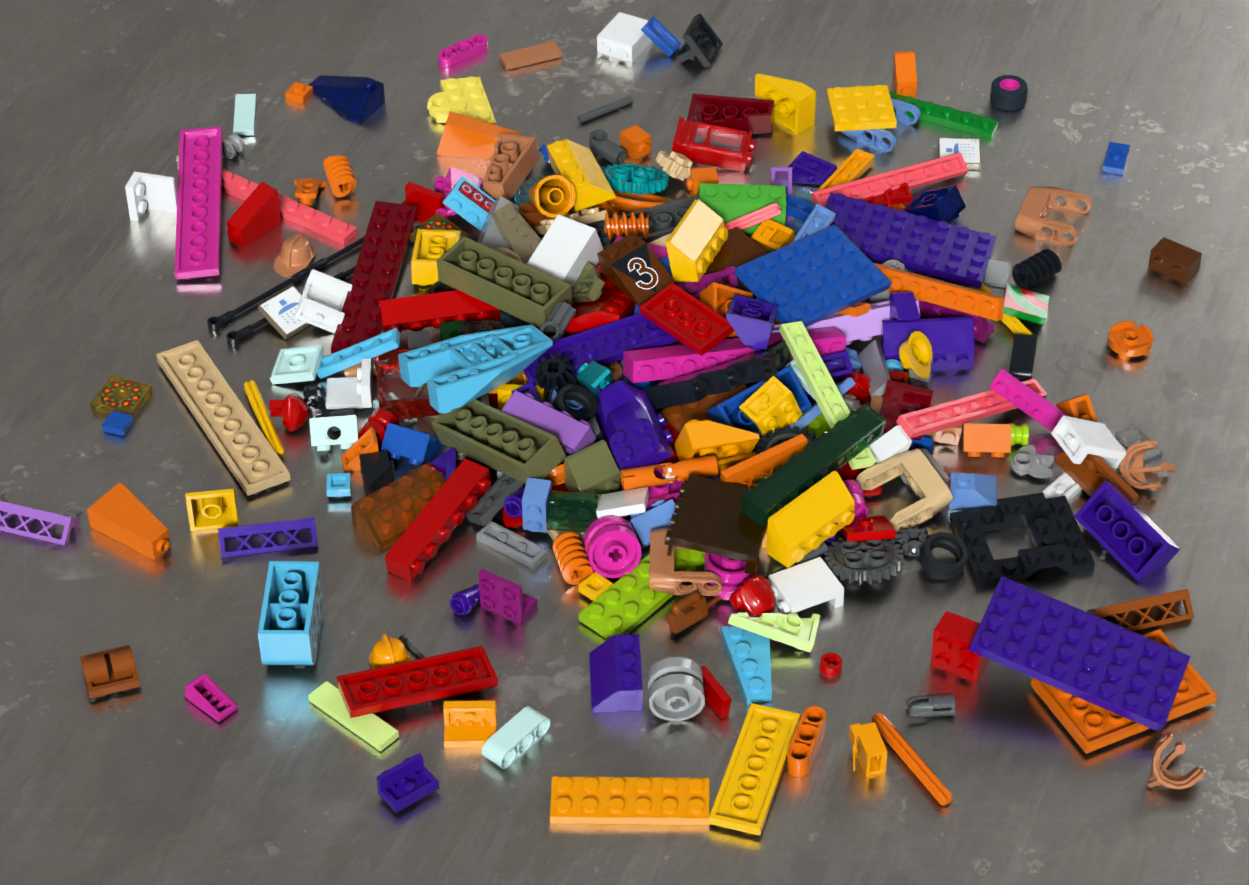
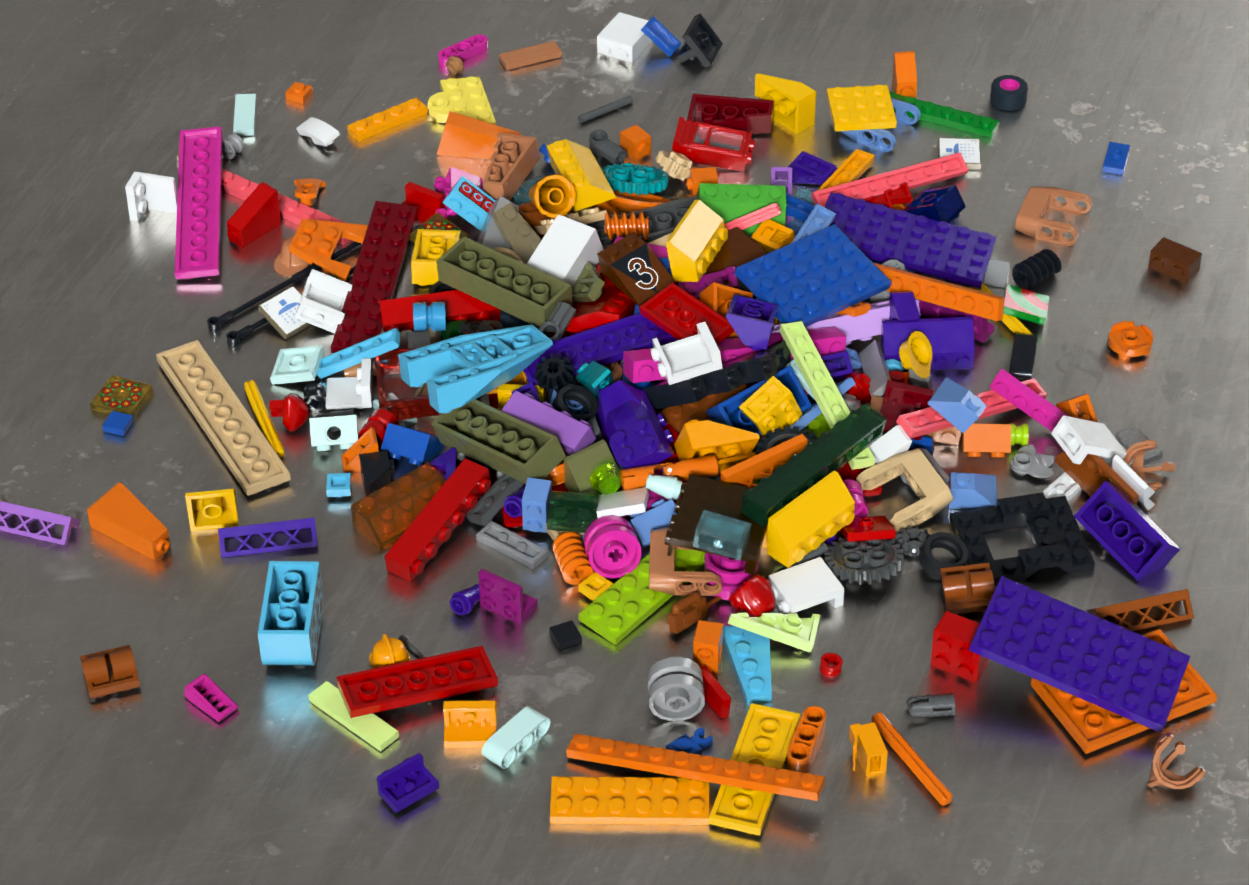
clear blue wedge [309,75,385,124] -> none
orange piece [323,155,357,198] -> none
dark purple slope [589,634,643,713] -> none
none -> orange wing [289,218,368,282]
none -> white slope [296,117,340,146]
none -> light orange plate [347,97,428,142]
none -> dark azure wheel [413,302,446,332]
none -> medium nougat plate [446,56,464,75]
none -> black tile [549,620,582,650]
none -> orange plate [566,734,825,801]
none -> clear neon green cone [590,463,621,495]
none -> light aqua cone [645,474,682,500]
none -> white panel [650,322,722,385]
none -> blue plate [666,728,713,755]
none -> clear light blue brick [693,510,752,560]
none -> orange brick [693,620,723,680]
none -> medium blue slope [927,377,987,433]
none -> dark orange plate [940,563,995,614]
none -> white slope [1112,454,1155,511]

